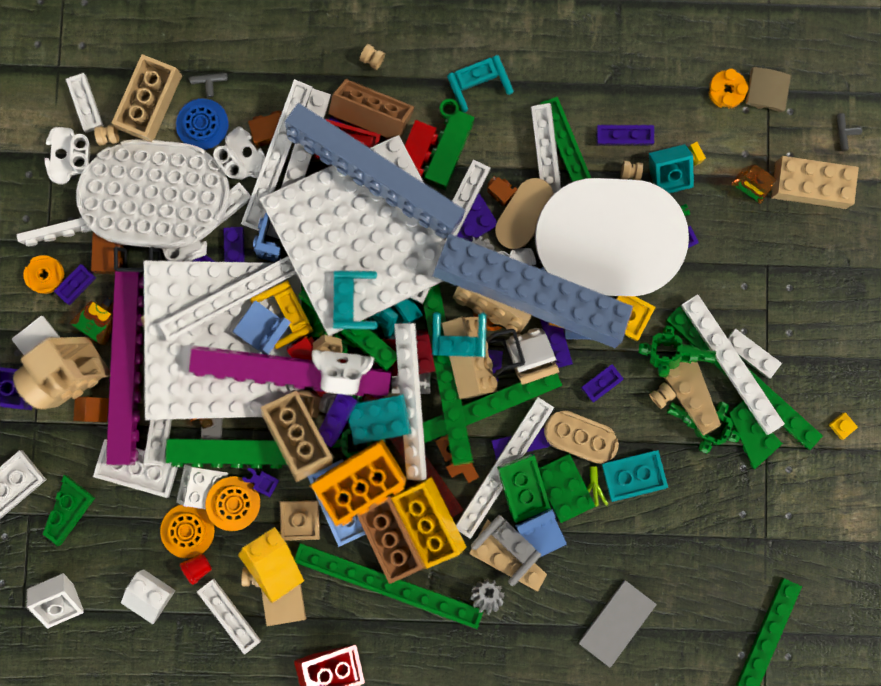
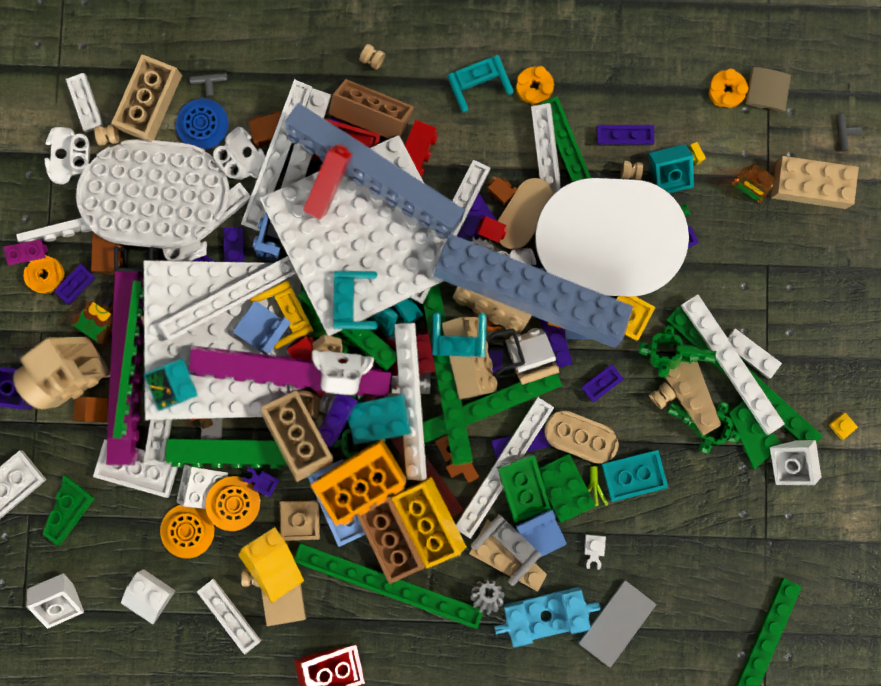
white bracket [12,316,60,356] -> none
red piece [180,553,212,585] -> none
green hinge [423,99,475,190] -> none
none -> magenta hinge [3,239,48,266]
none -> green plate [113,281,144,439]
none -> slope [143,359,198,411]
none -> brick [303,145,353,220]
none -> red brick [475,215,507,243]
none -> medium azure brick [494,587,600,647]
none -> light orange plate [516,66,554,105]
none -> white plate [584,534,606,570]
none -> white slope [770,440,821,485]

